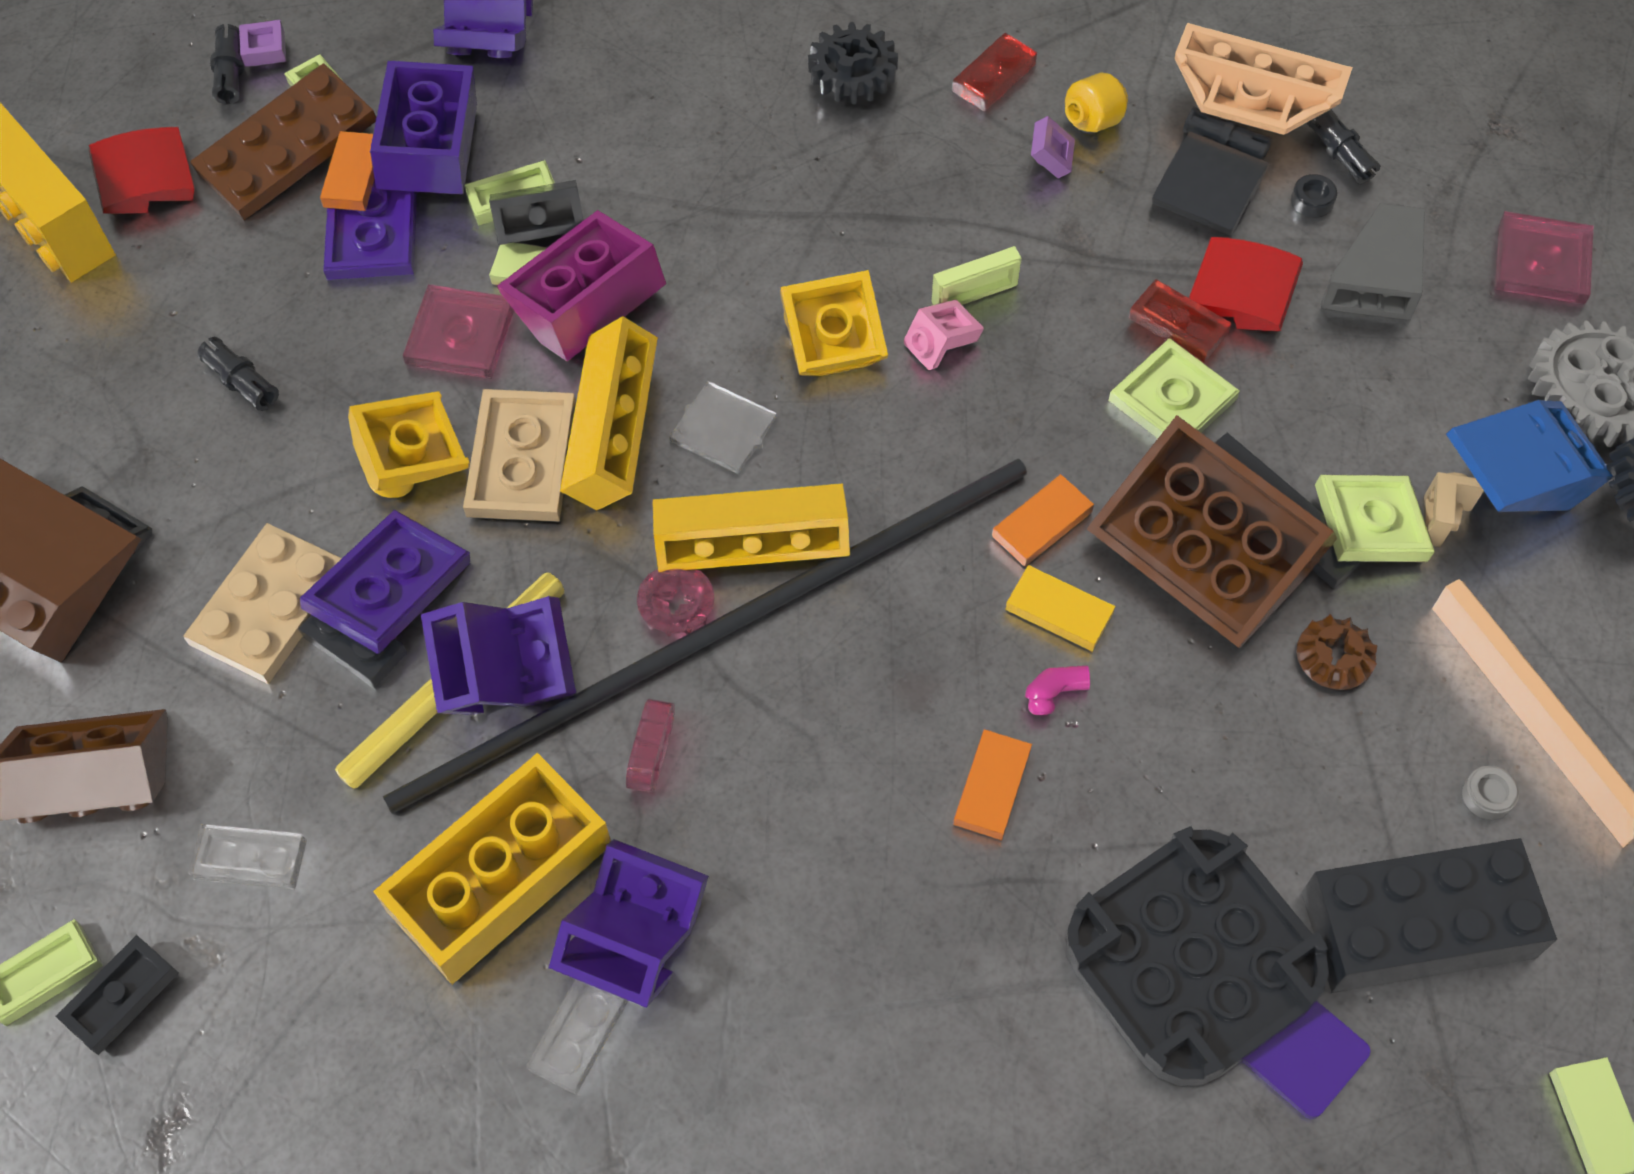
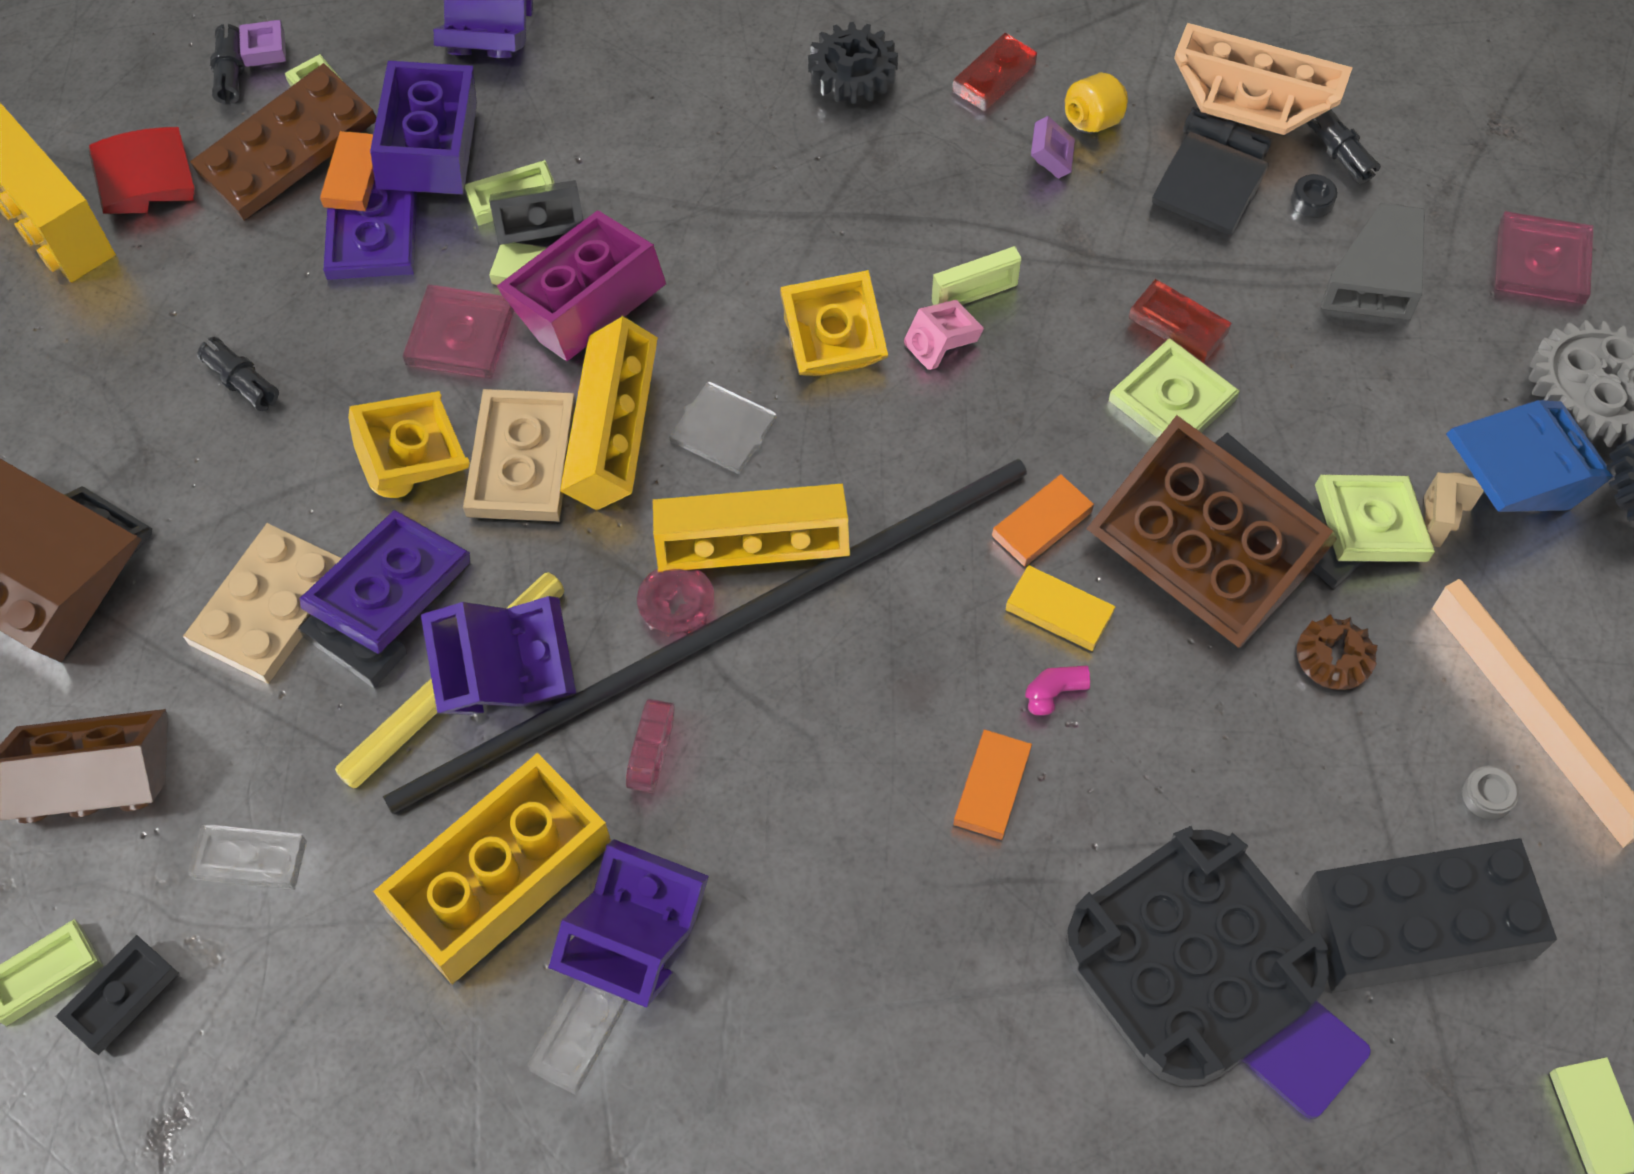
red slope [1187,237,1303,331] -> none

